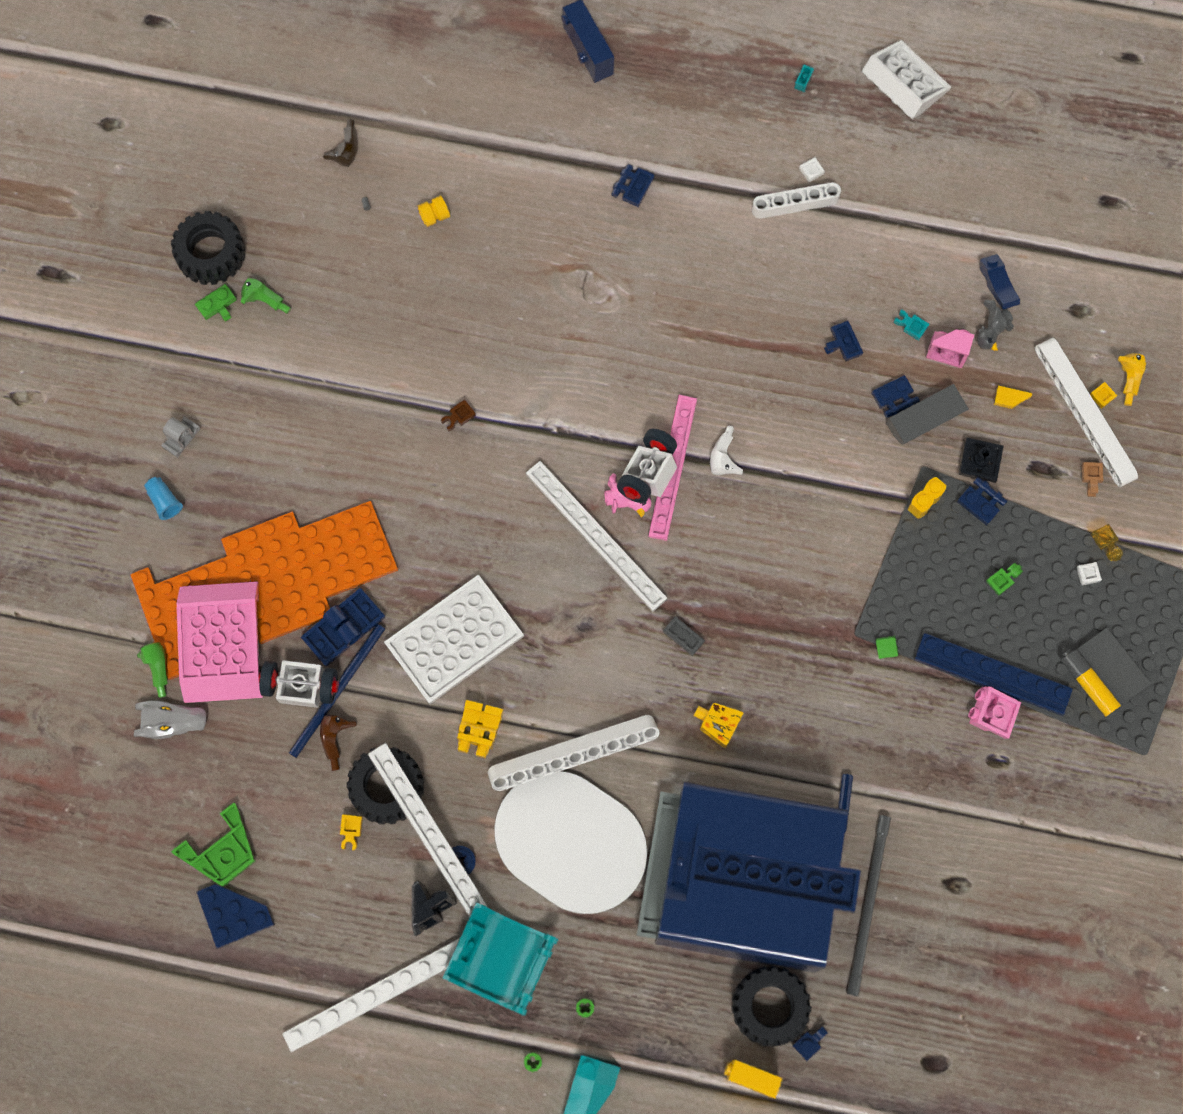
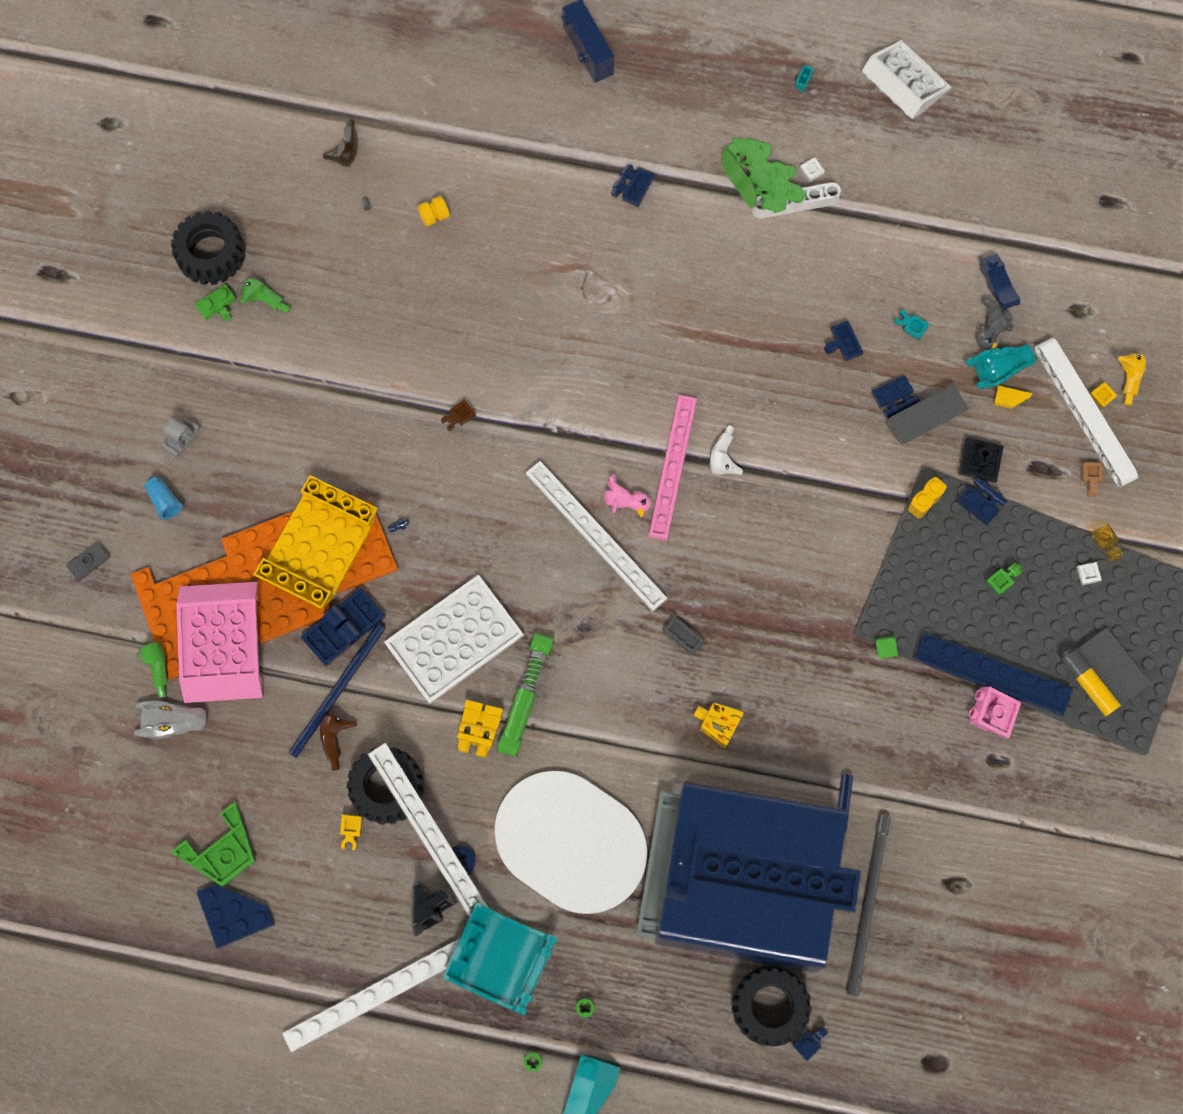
brick [259,660,339,708] -> none
white beam [488,715,659,791] -> none
brick [617,428,677,503] -> none
yellow brick [724,1060,782,1099] -> none
bright pink slope [926,329,974,368] -> none
none -> dark grey plate [66,542,110,581]
none -> yellow slope [253,475,378,609]
none -> dark blue piece [388,518,410,533]
none -> bright green piece [497,632,554,757]
none -> bright green plant [722,138,806,213]
none -> teal animal [966,344,1037,389]

